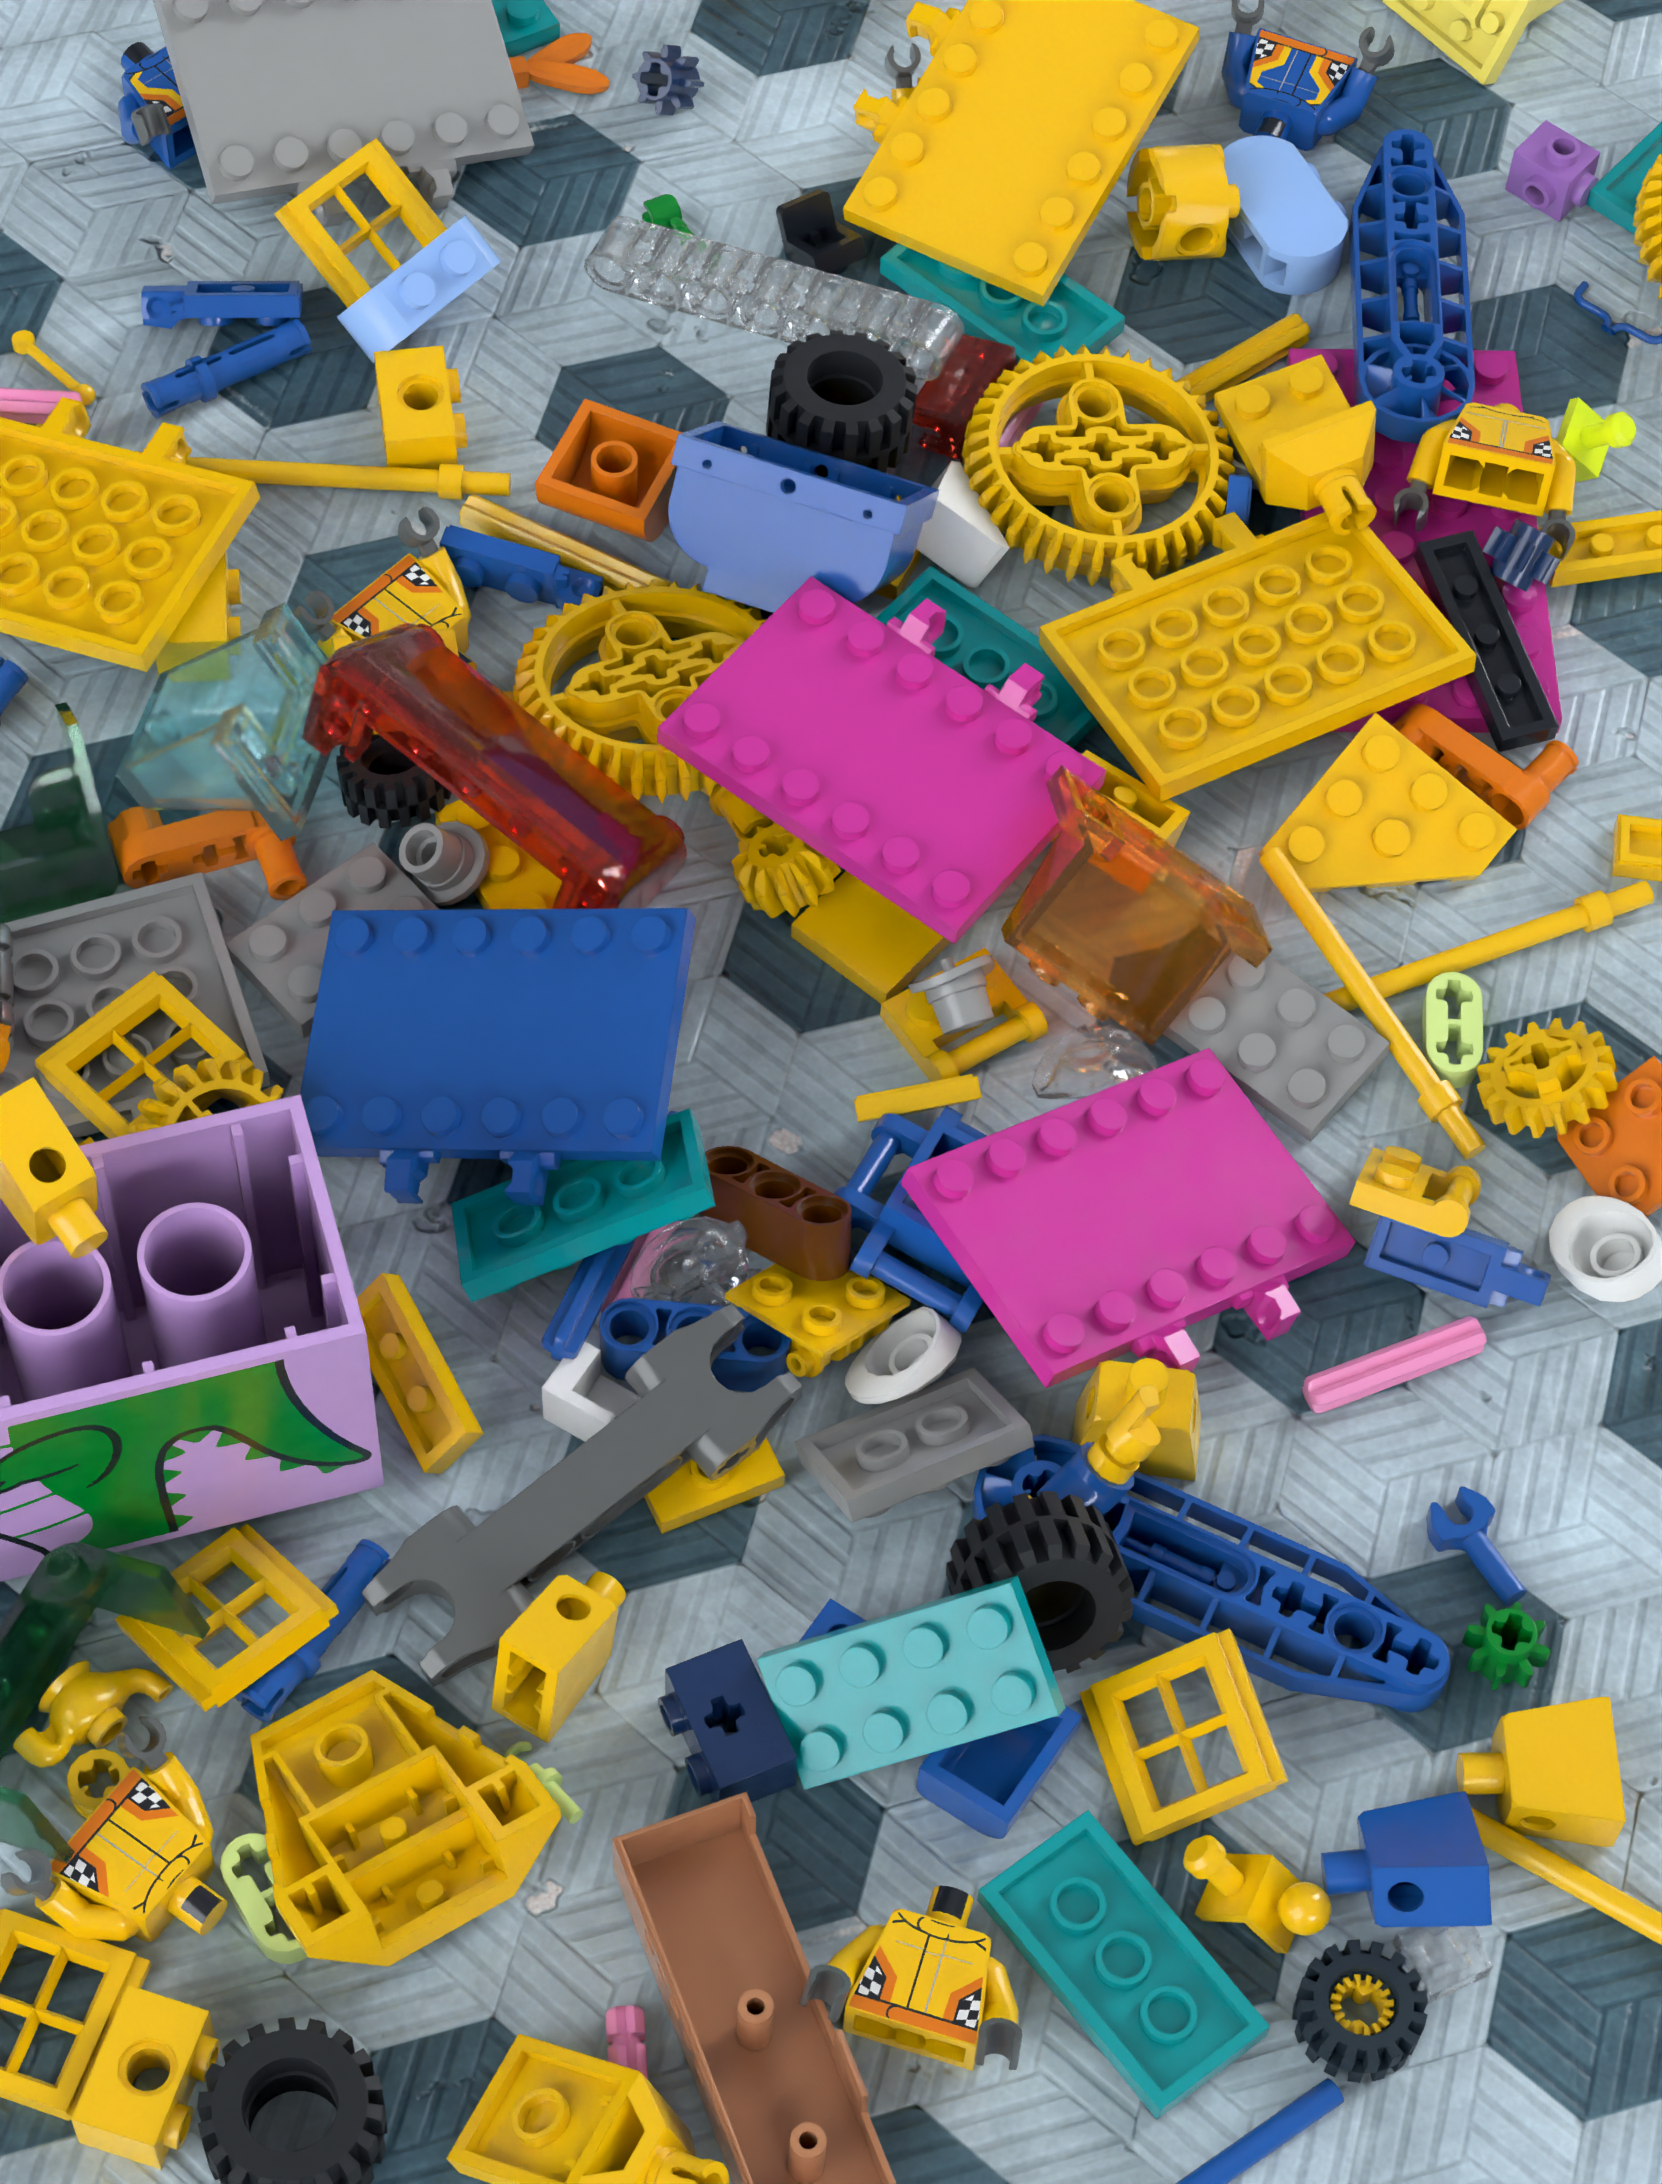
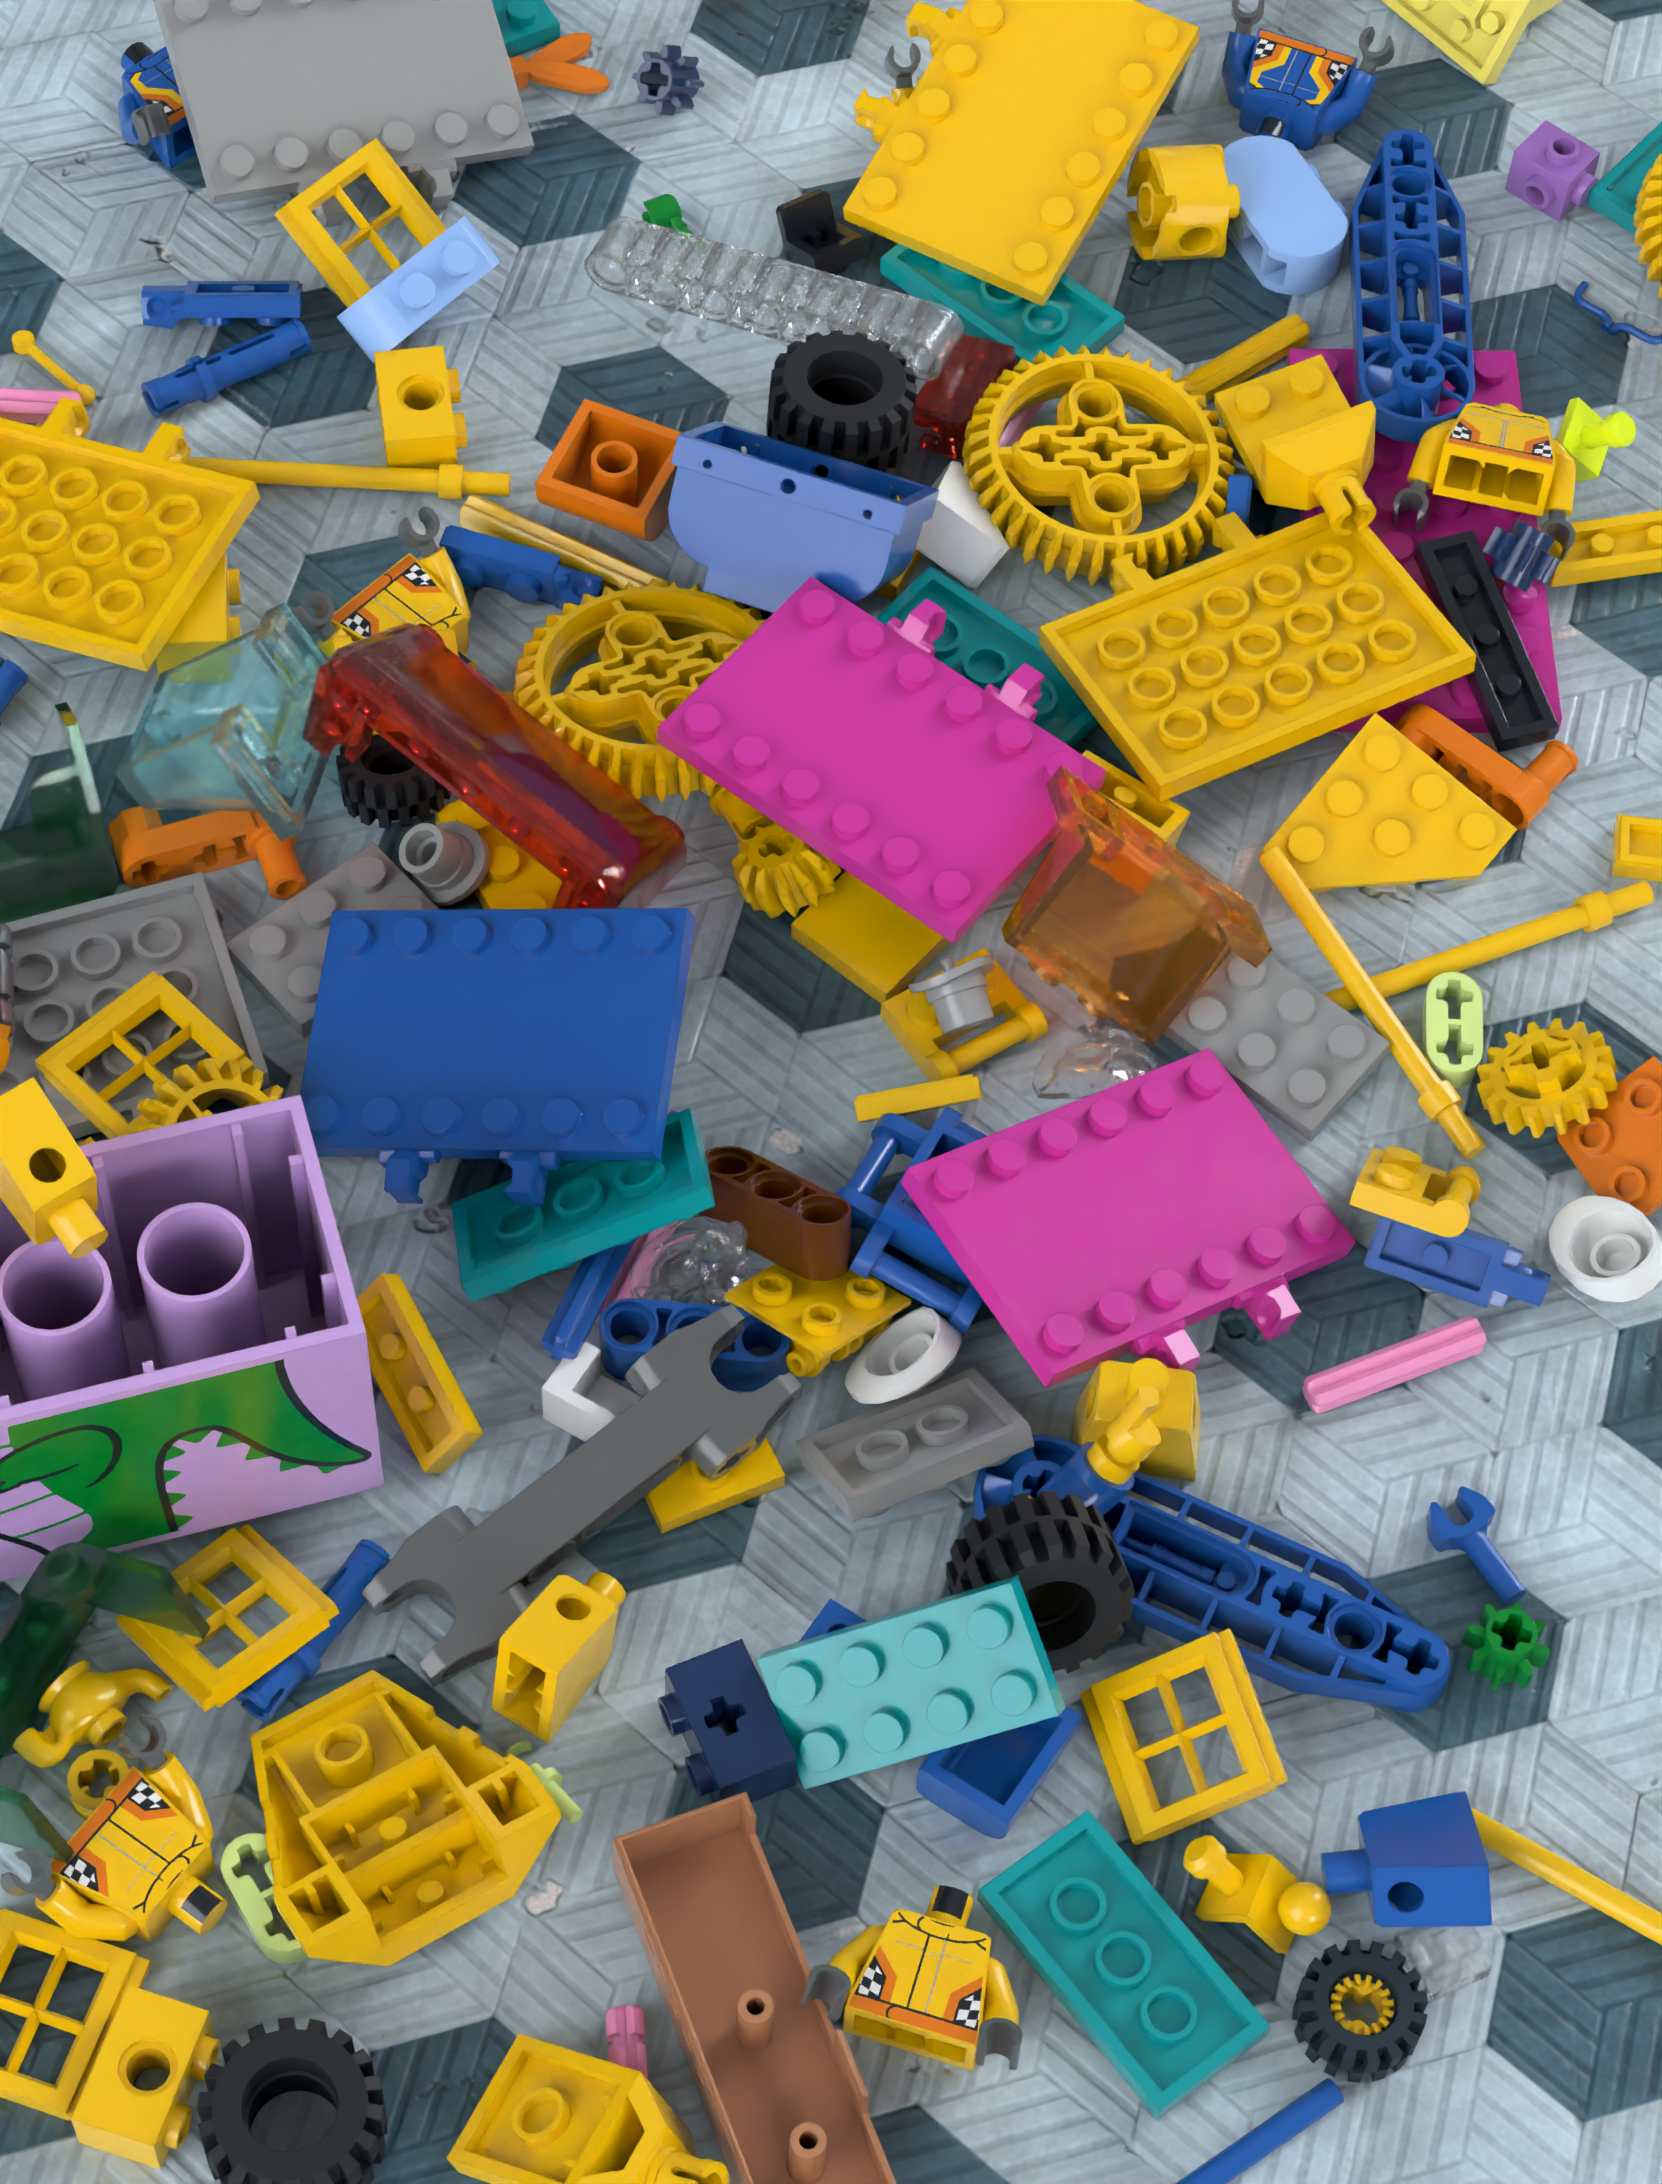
yellow torso [1456,1697,1626,1847] -> none

